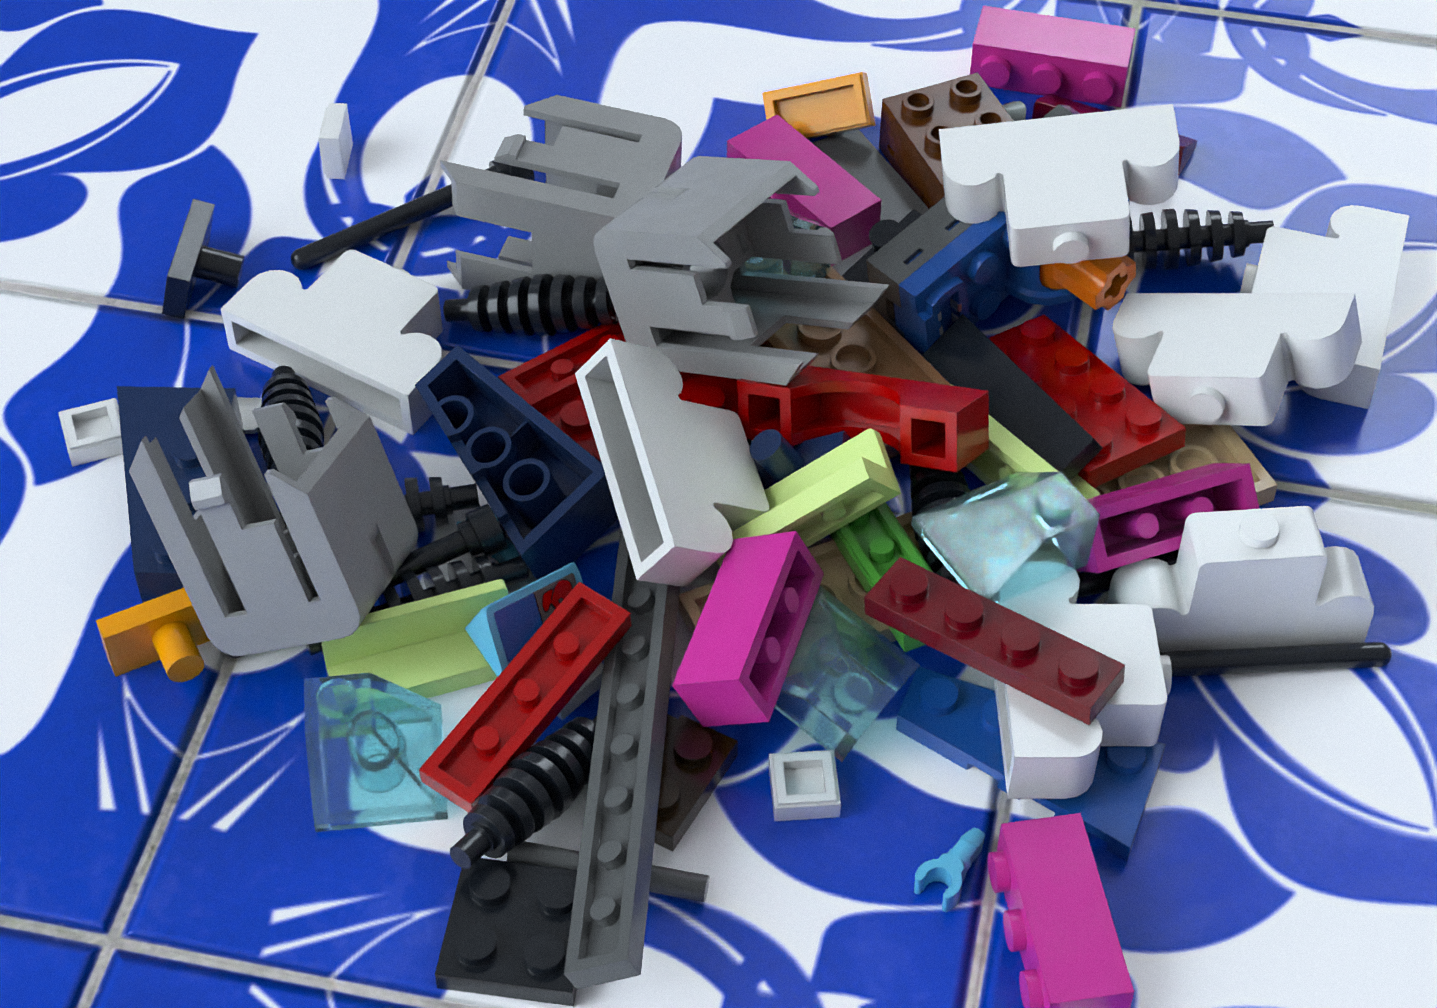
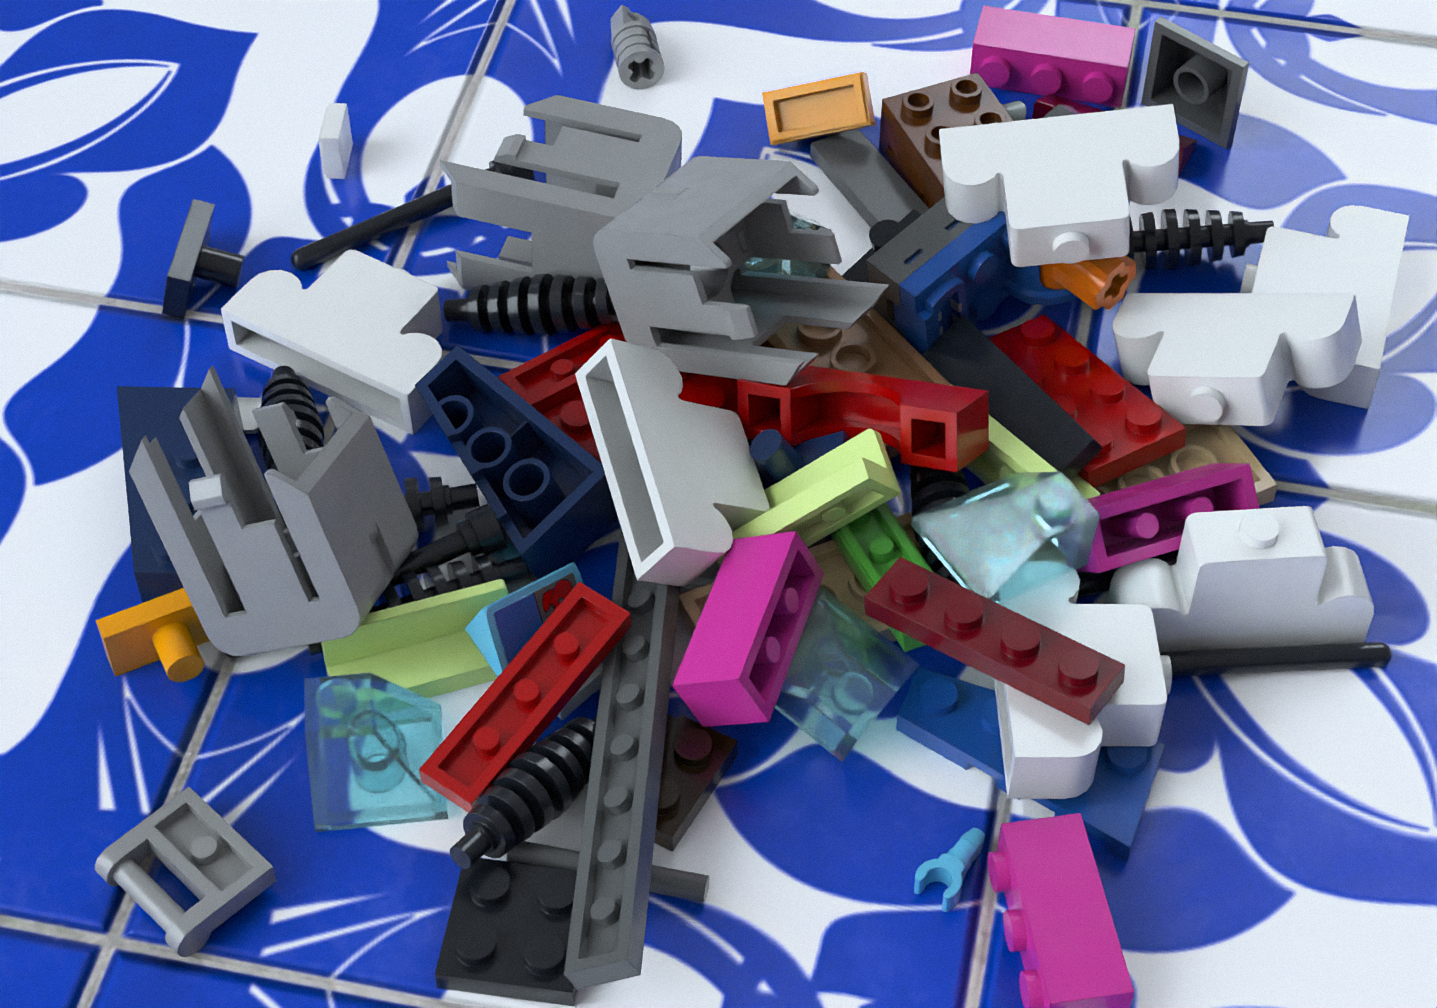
white tile [58,398,123,467] -> none
dark pink brick [727,115,882,266] -> none
white tile [769,750,841,821] -> none
none -> light grey plate [95,787,277,957]
none -> light grey hinge [610,5,665,89]
none -> dark grey slope [1141,17,1249,149]

